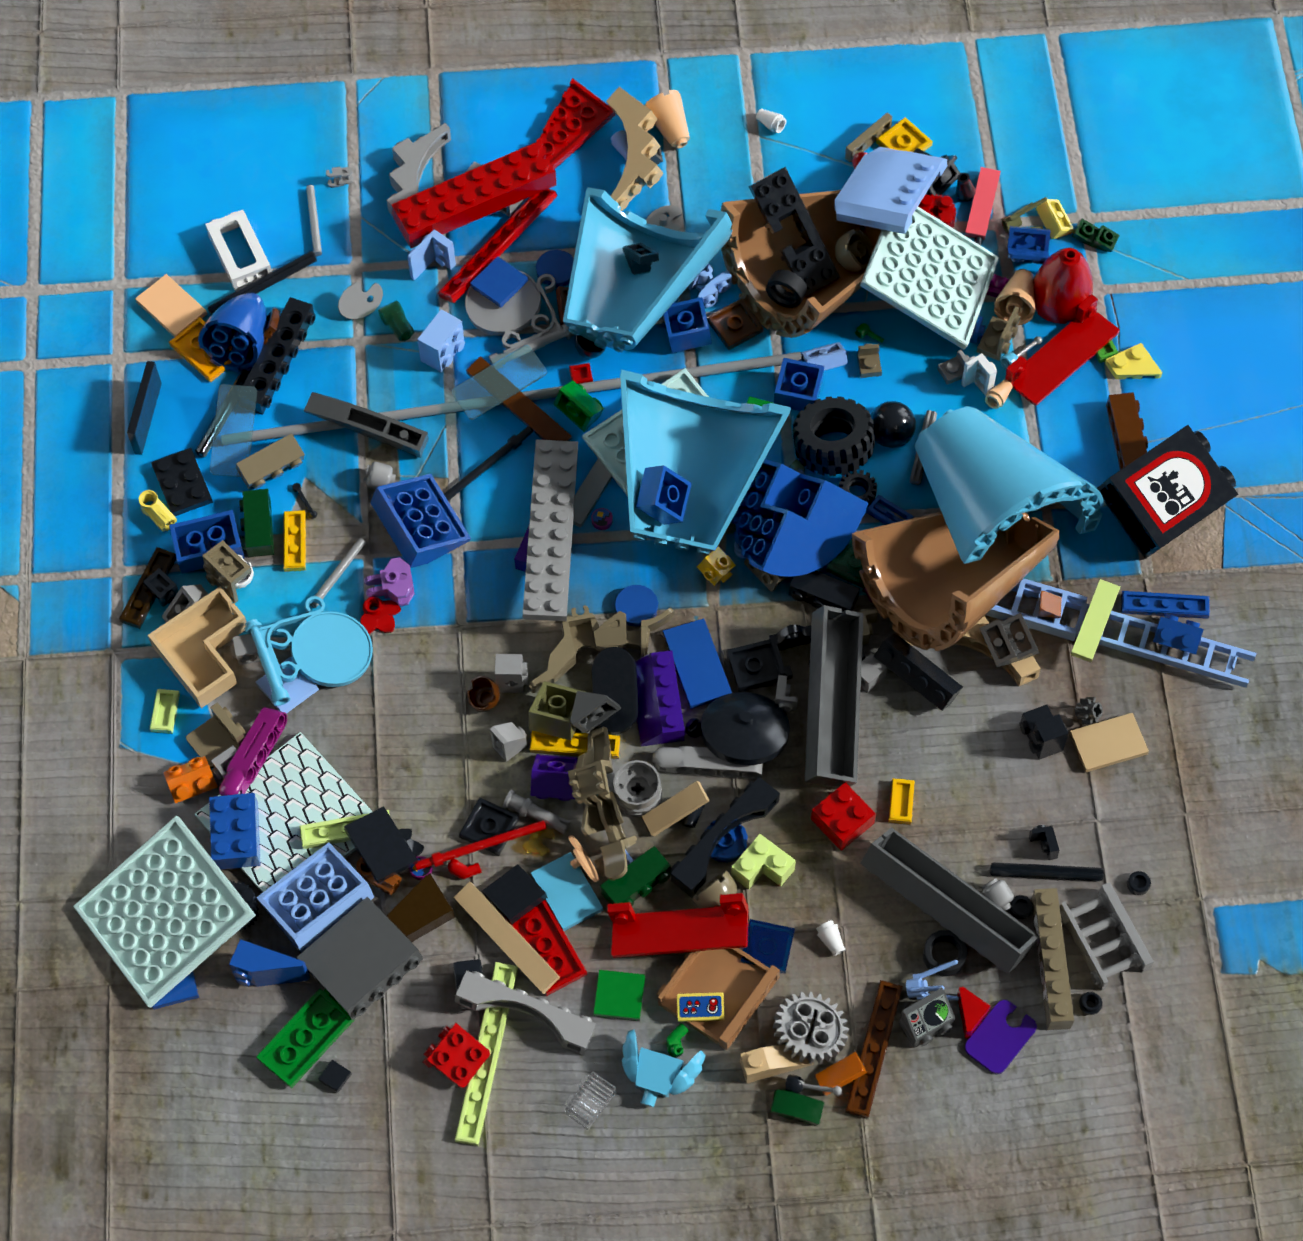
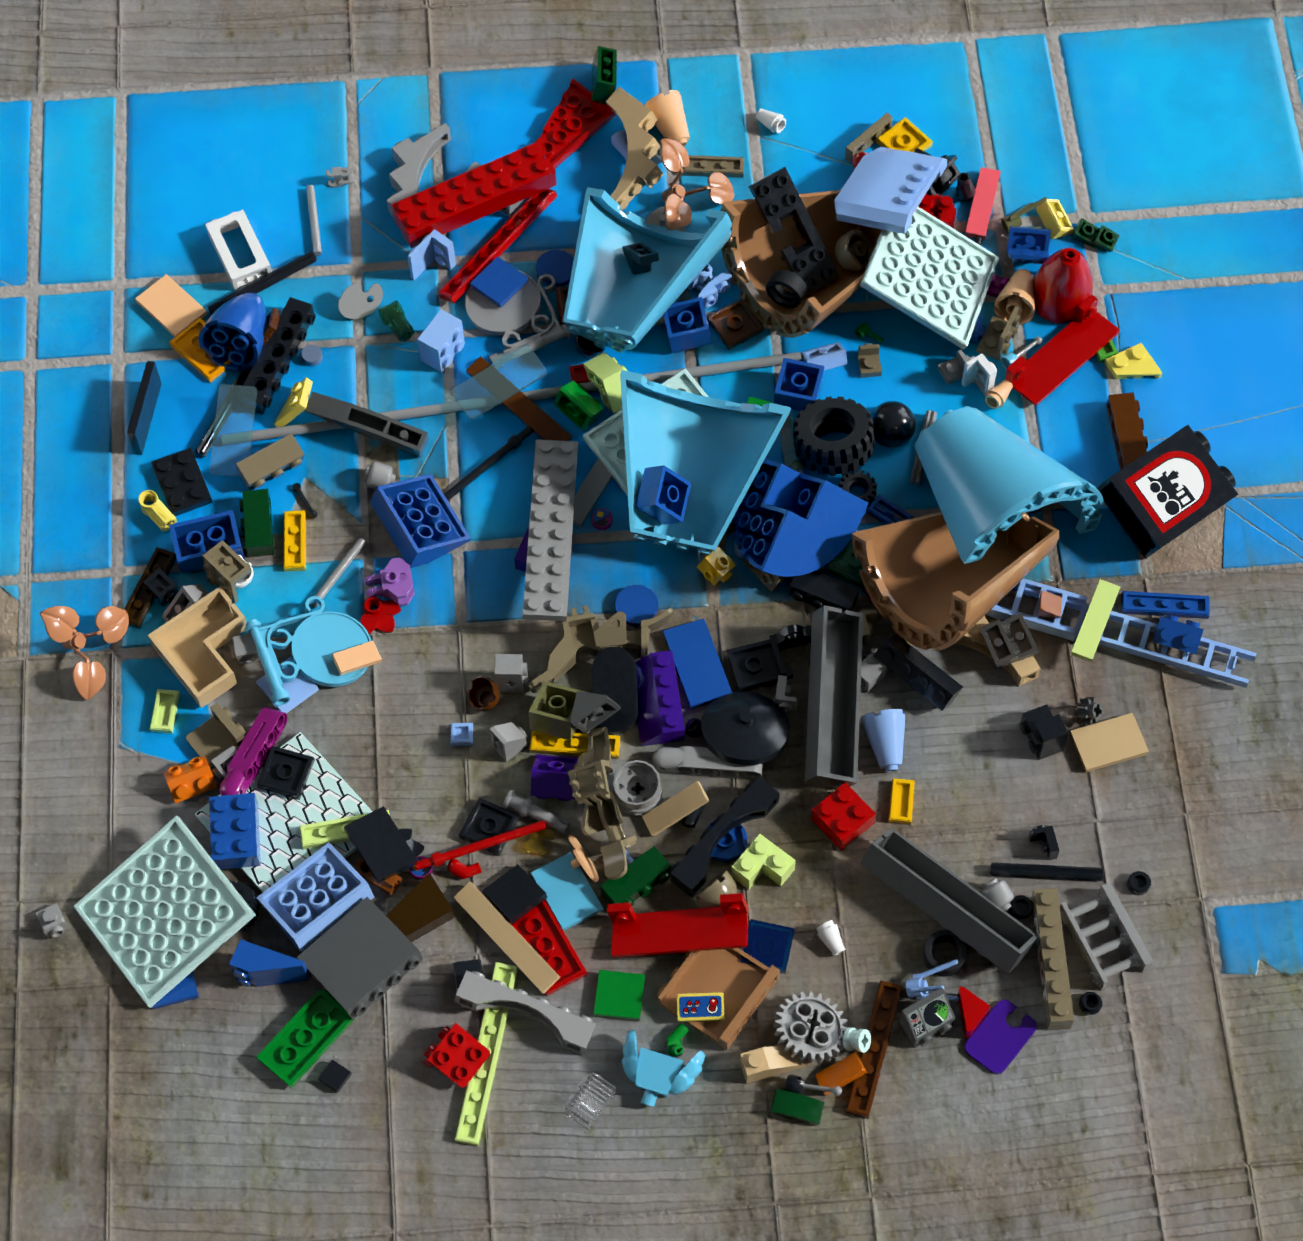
none -> light grey bracket [36,903,69,939]
none -> nougat plant [40,606,129,700]
none -> black tile [257,746,315,800]
none -> light yellow wing [274,377,313,427]
none -> sand blue tile [301,345,323,366]
none -> light nougat tile [332,641,382,676]
none -> light blue tile [451,723,473,747]
none -> yellowish green brick [583,352,627,413]
none -> dark green brick [591,46,617,104]
none -> nougat plant [660,138,735,230]
none -> dark tan tile [684,155,744,178]
none -> light aqua wheel [843,1027,871,1053]
none -> light blue cone [861,709,906,772]

